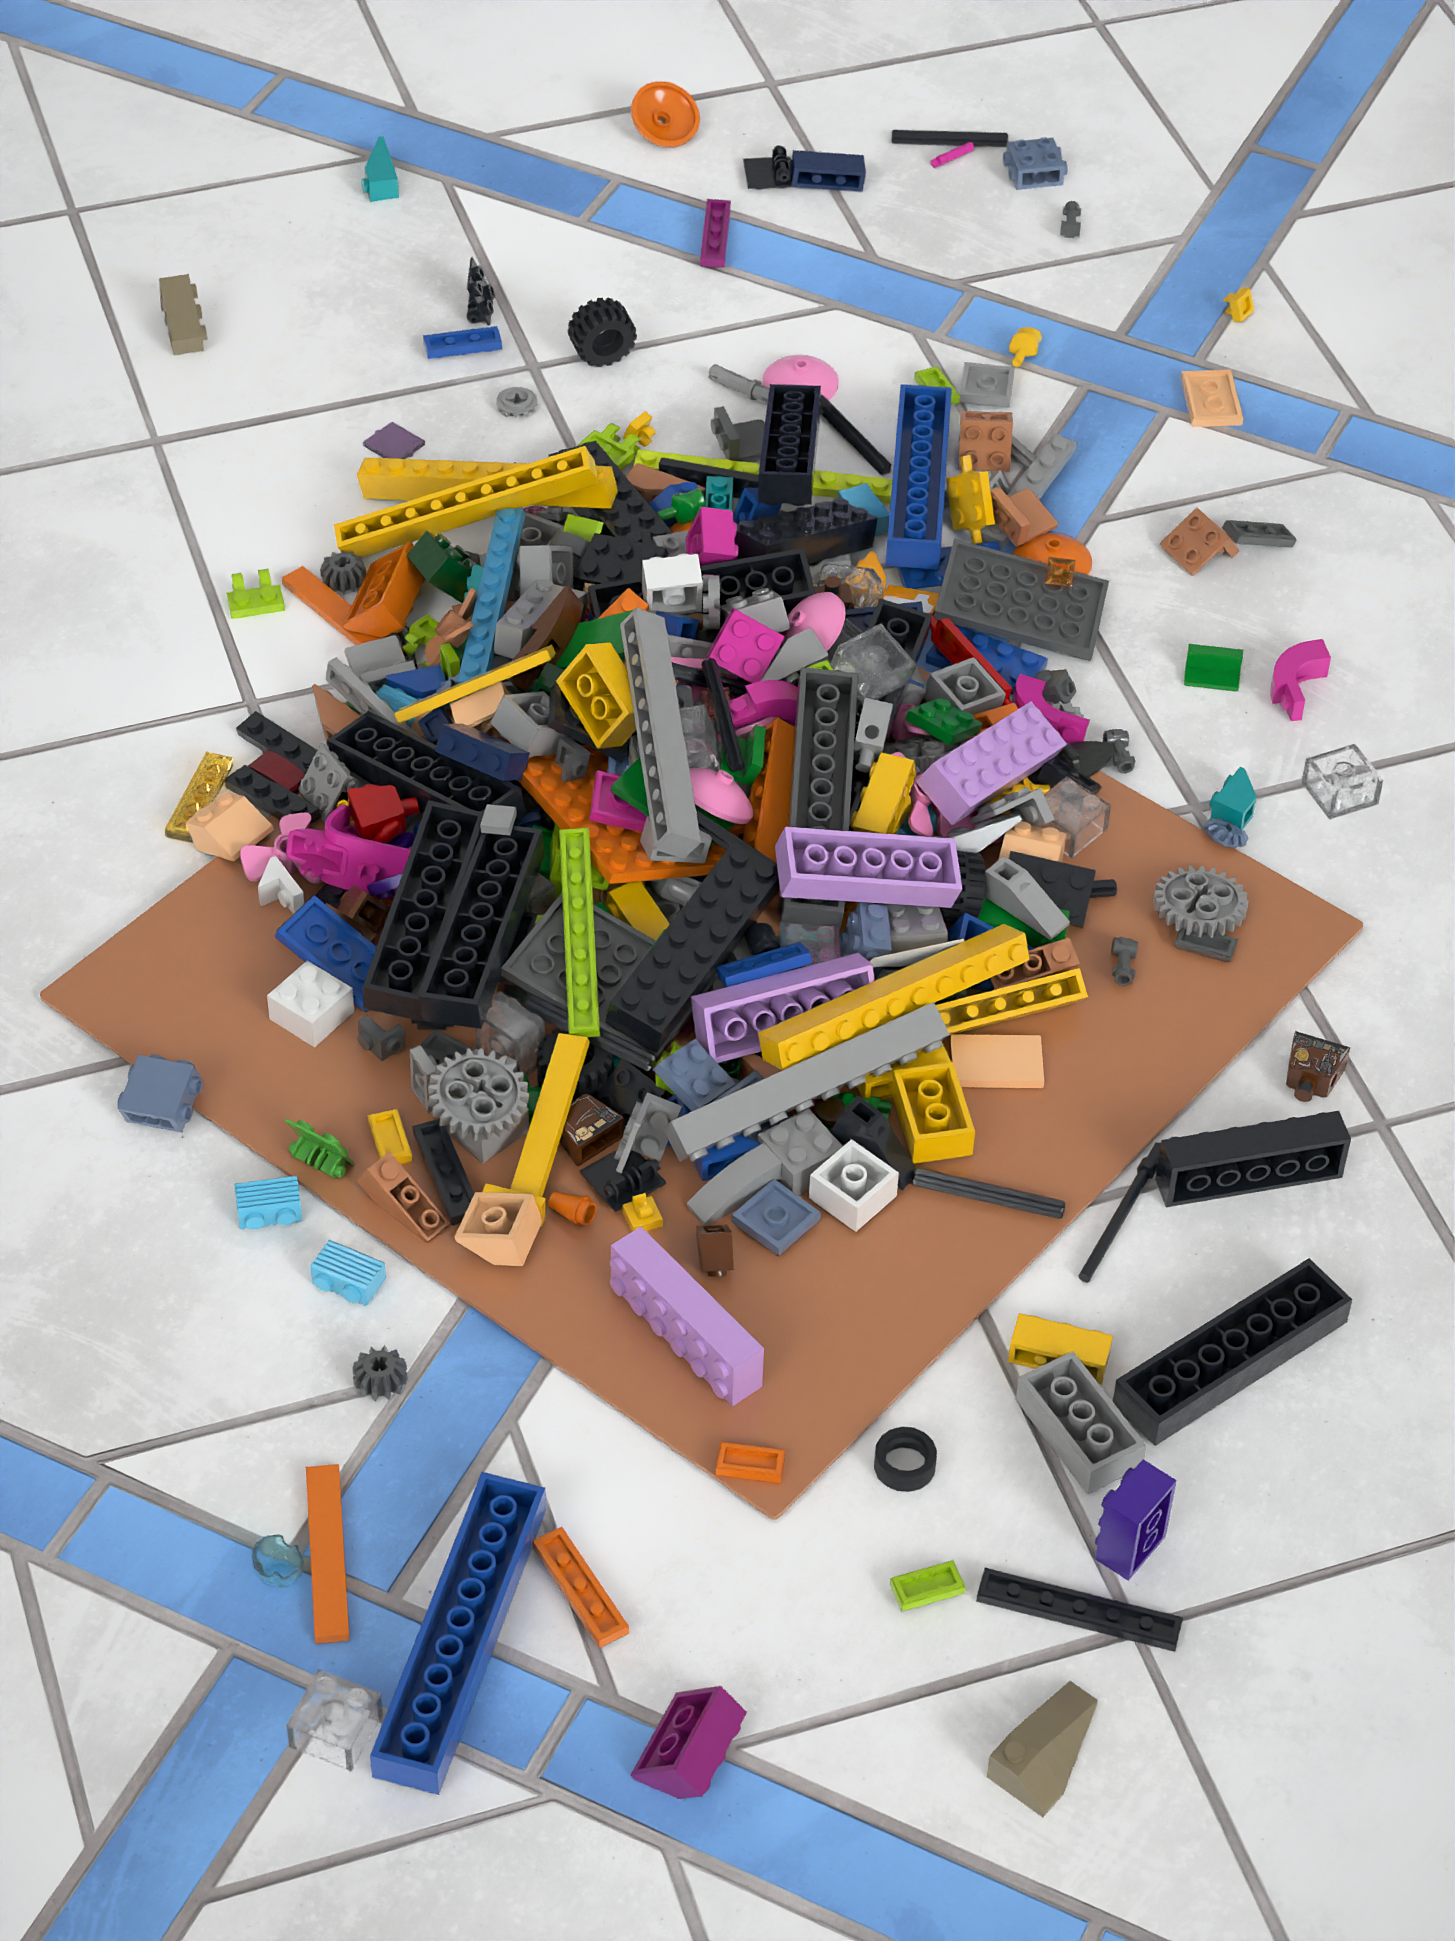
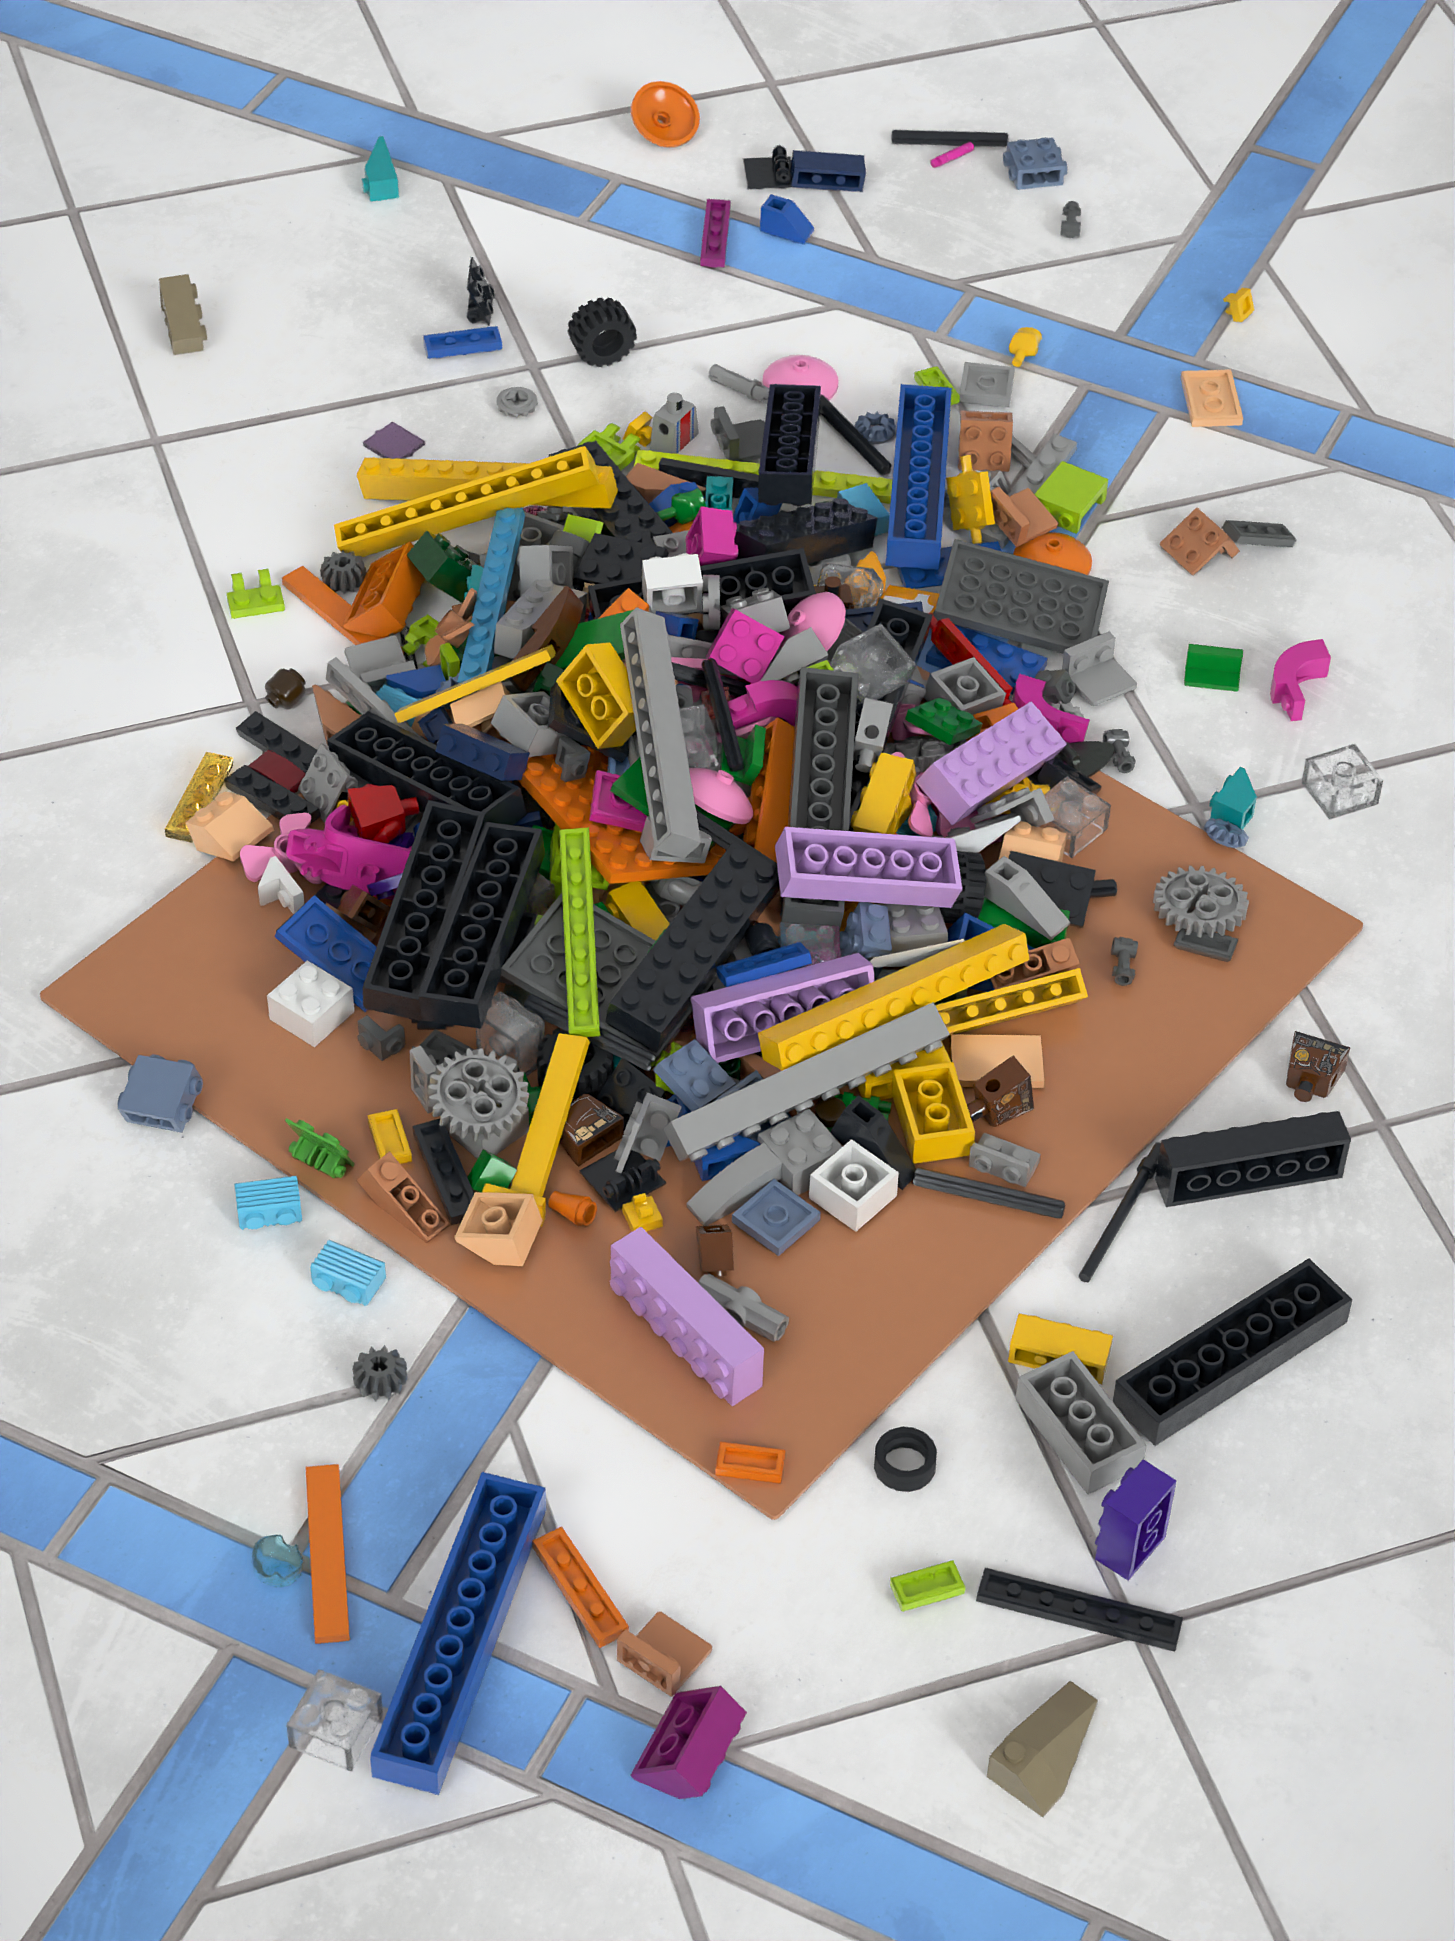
light grey tile [480,804,517,835] -> none
clear orange slope [1045,556,1076,587] -> none
none -> dark brown head [265,668,306,709]
none -> green panel [467,1149,518,1192]
none -> nougat bracket [617,1611,712,1697]
none -> light grey torso [650,393,699,454]
none -> light grey piece [698,1274,789,1342]
none -> blue slope [760,194,814,244]
none -> sand blue gear [855,411,896,442]
none -> reddish brown torso [967,1055,1034,1127]
none -> light grey bracket [969,1133,1041,1188]
none -> lime panel [1035,461,1109,533]
none -> light grey bracket [1062,631,1137,706]

